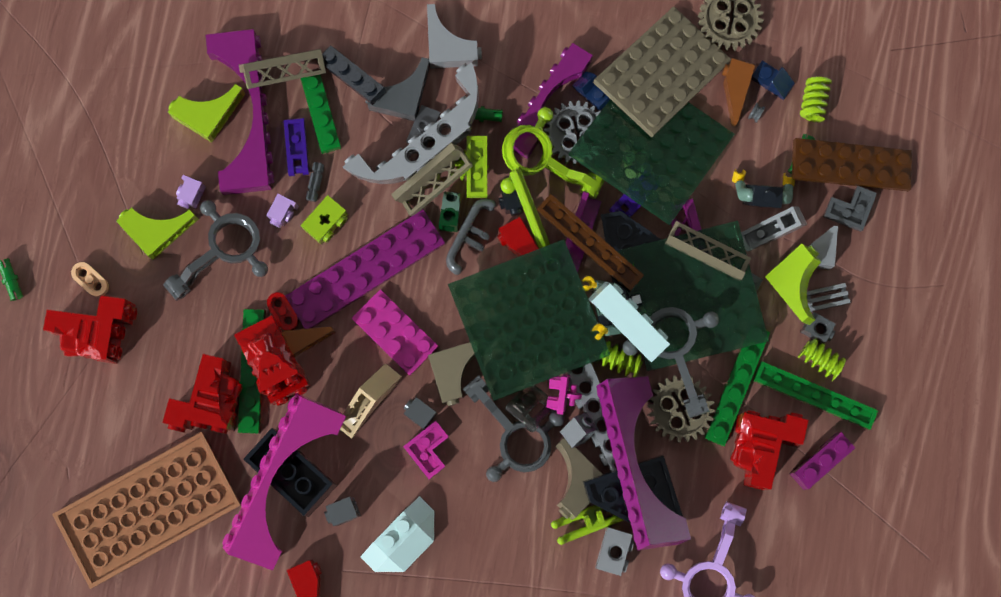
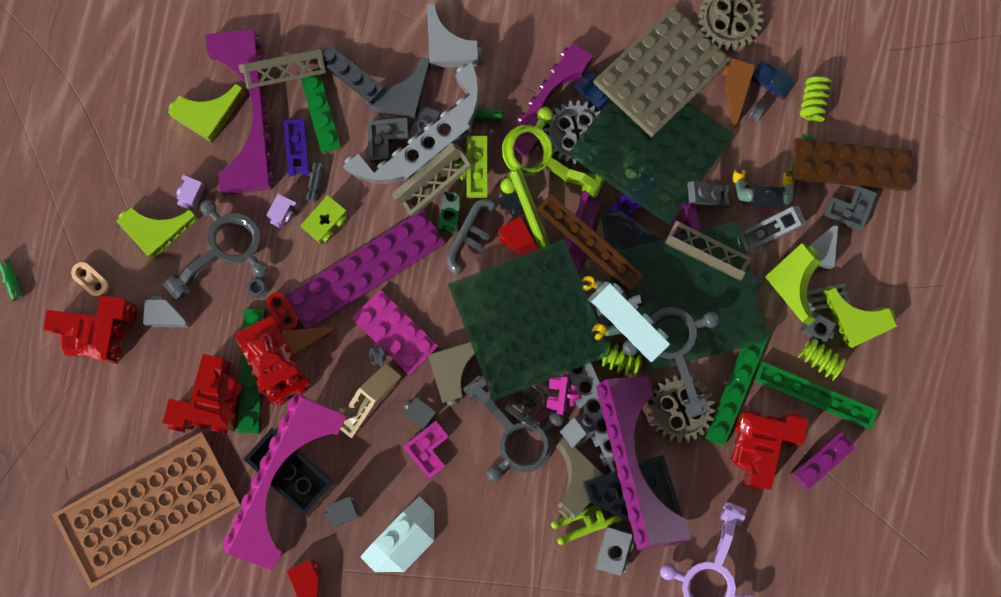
none -> light grey slope [143,296,190,328]
none -> dark grey plate [247,278,268,298]
none -> dark grey plate [368,118,410,162]
none -> dark grey plate [369,344,386,367]
none -> dark grey plate [687,181,732,208]
none -> lime arch [822,287,897,347]

